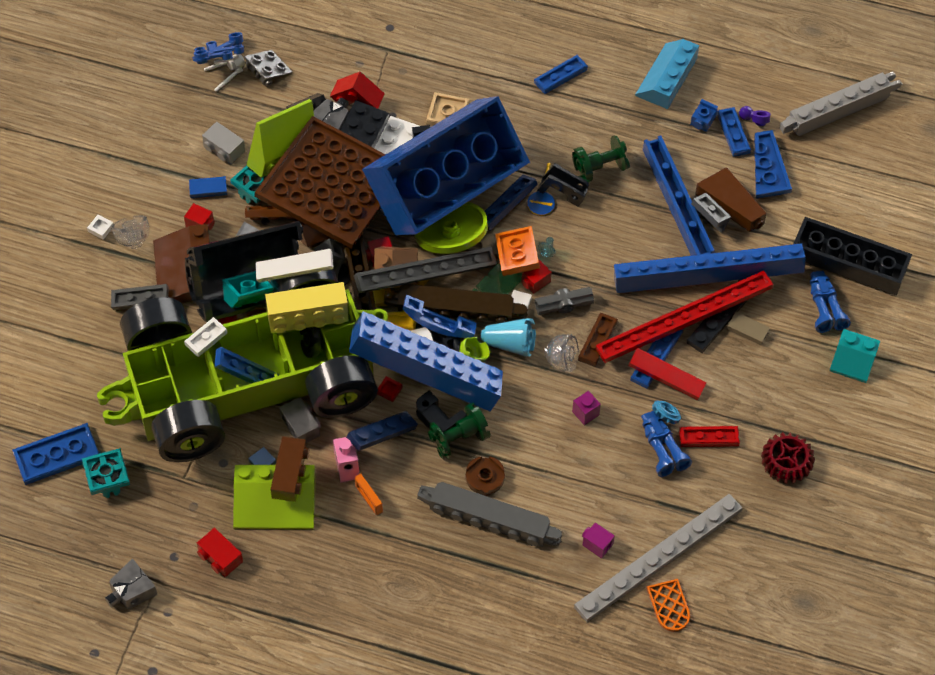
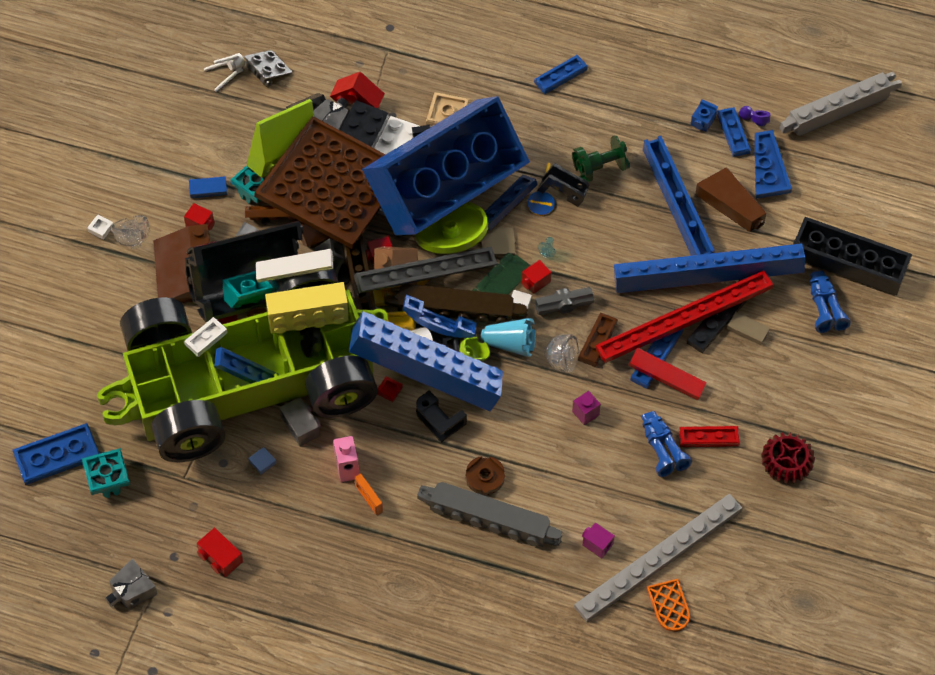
dark grey plate [111,284,169,310] -> none
blue plant [192,32,244,64] -> none
light grey brick [202,122,245,164] -> none
lime slope [233,465,316,529] -> none
reddish brown brick [270,436,310,502] -> none
dark blue plate [346,411,418,451] -> none
dark green piece [428,402,491,459] -> none
orange plate [495,226,540,276] -> none
dark azure slope [635,39,699,109] -> none
dark azure gear [652,401,681,424] -> none
dark grey panel [691,193,731,233] -> none
teal slope [830,329,880,383] -> none

